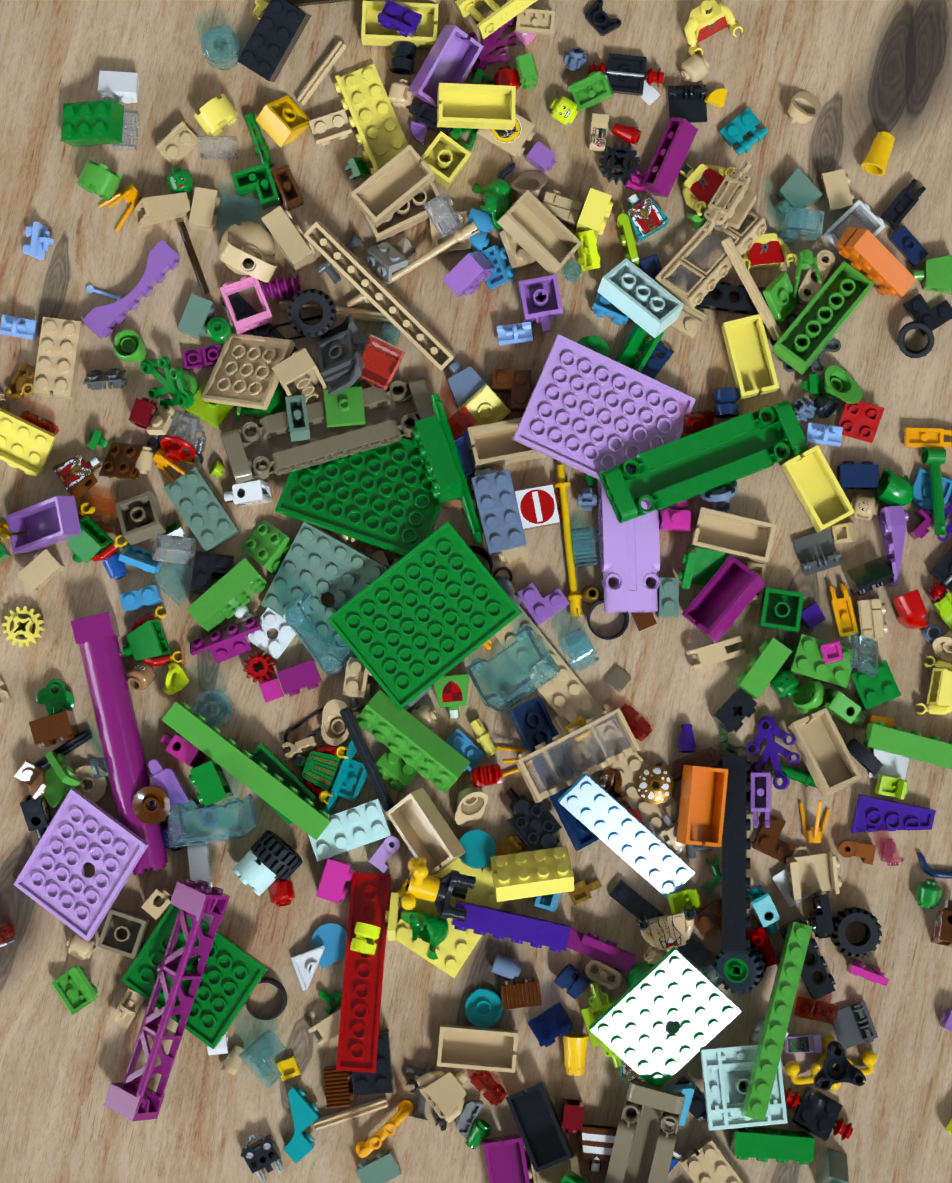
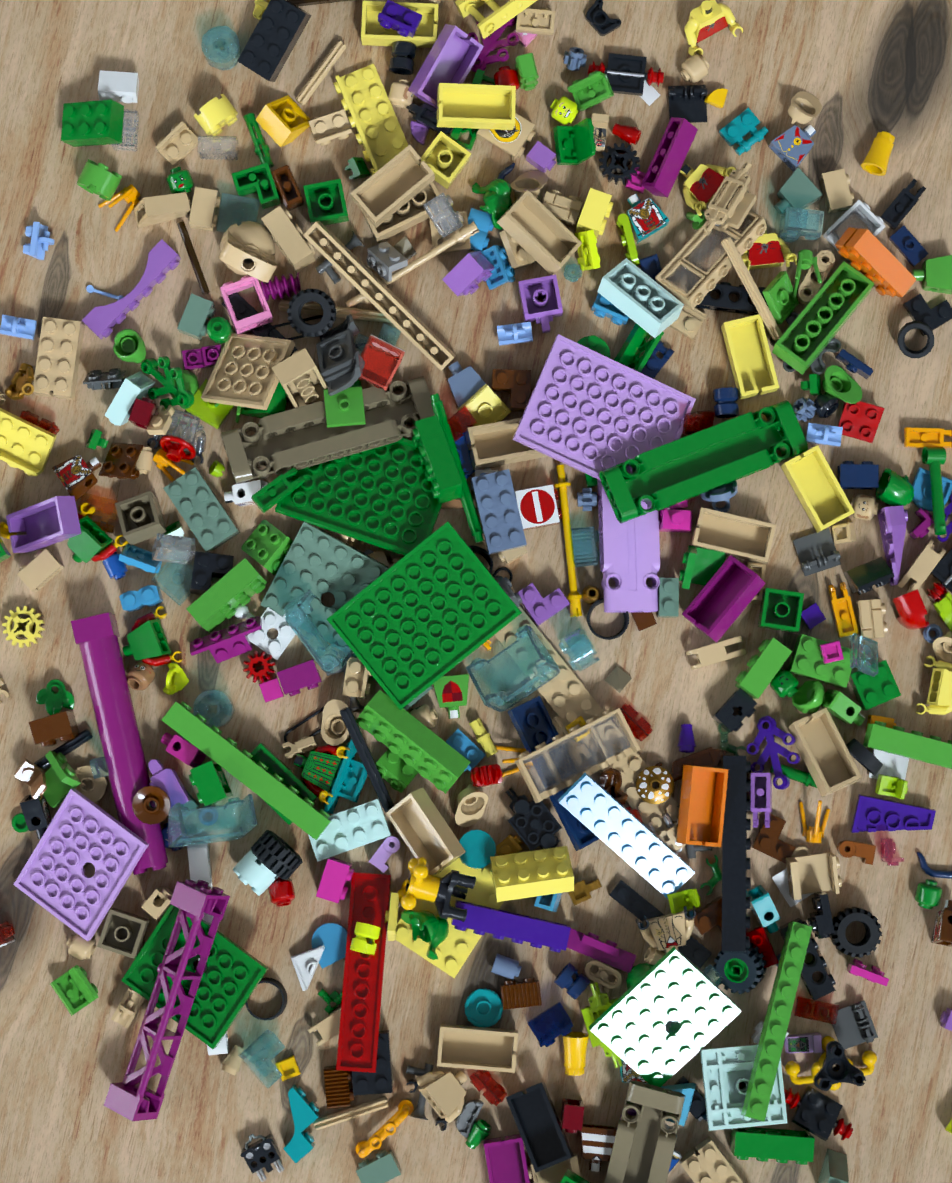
sand green brick [285,395,310,442] -> none
none -> green tile [12,813,28,833]
none -> light aqua slope [104,372,155,426]
none -> green hinge [251,468,305,513]
none -> green brick [303,179,349,226]
none -> green bracket [553,118,596,165]
none -> sand blue torso [769,124,816,172]
none -> dark blue plate [836,349,874,379]
none -> tan piece [897,539,946,593]

